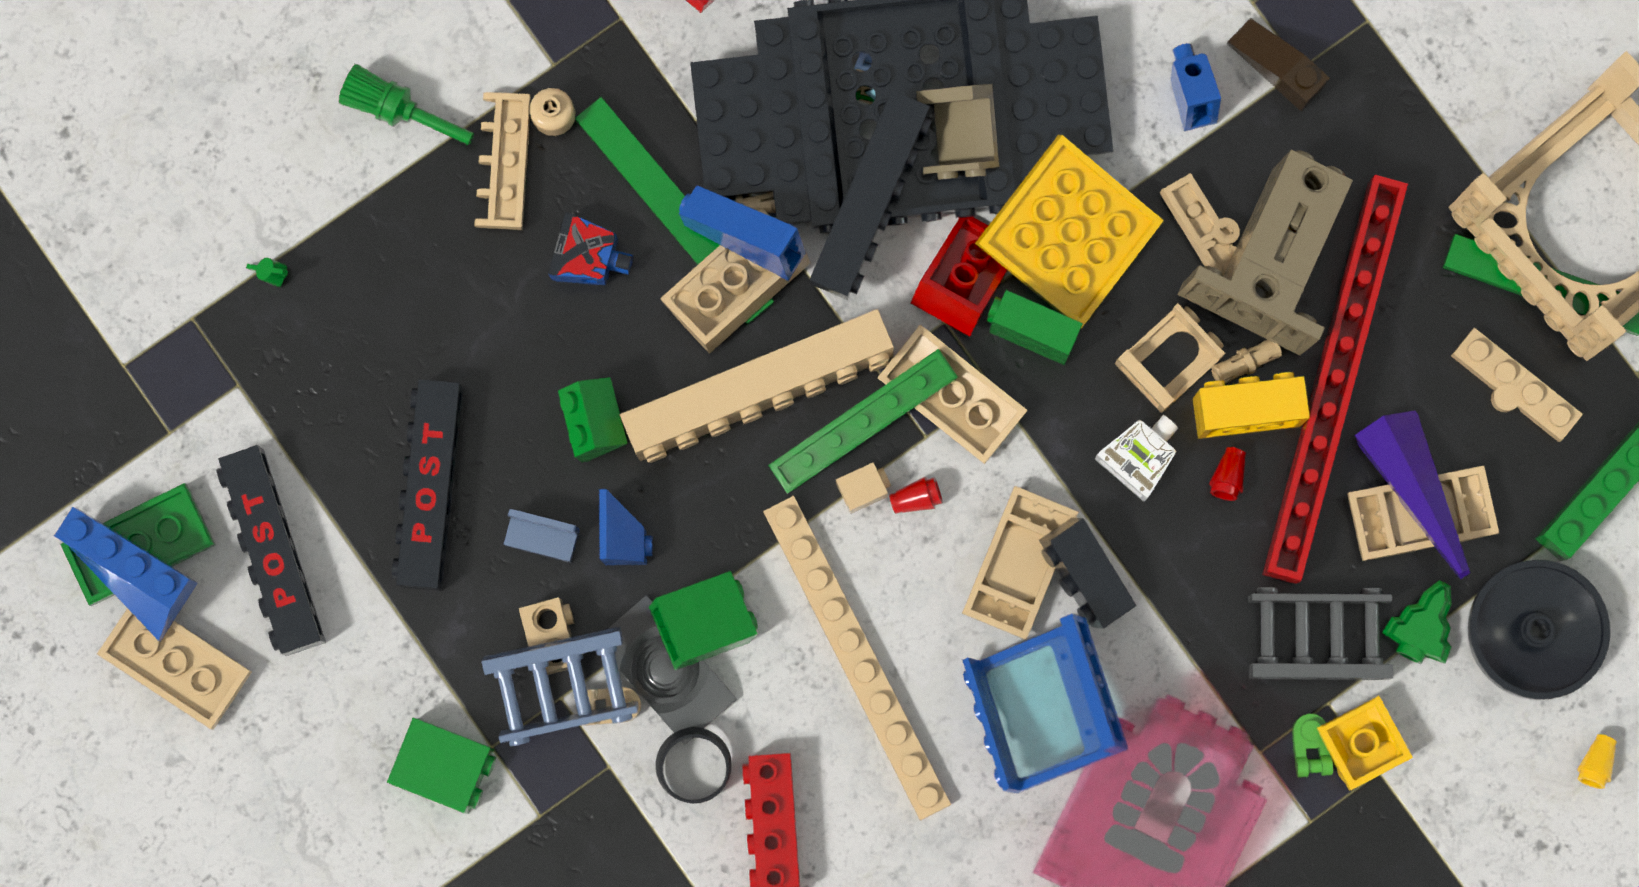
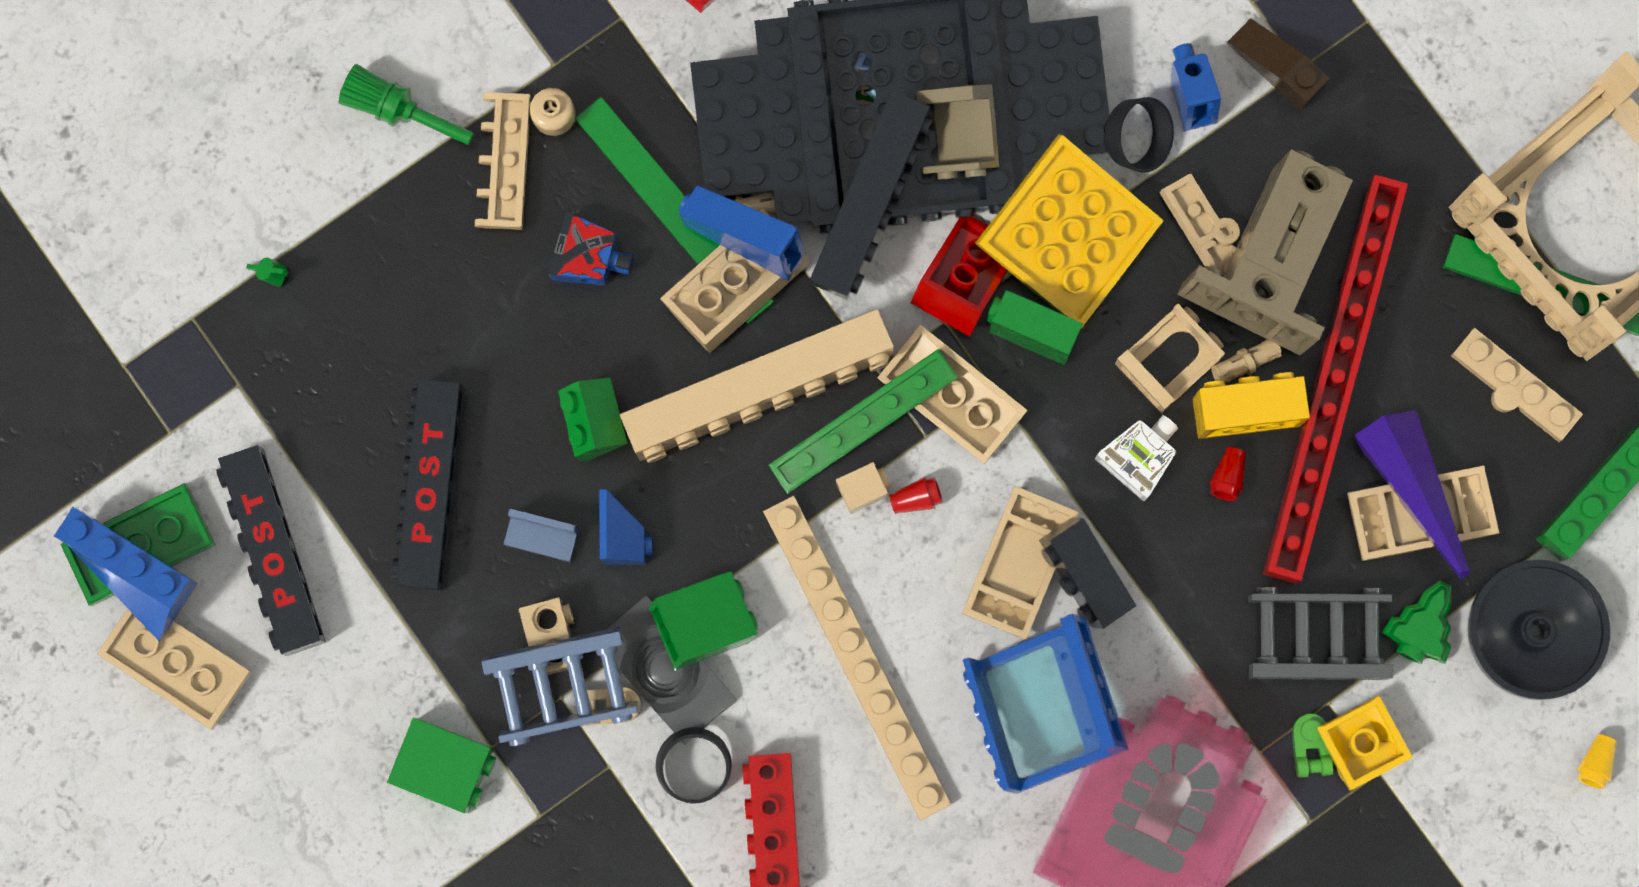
none -> black tyre [1105,97,1174,173]

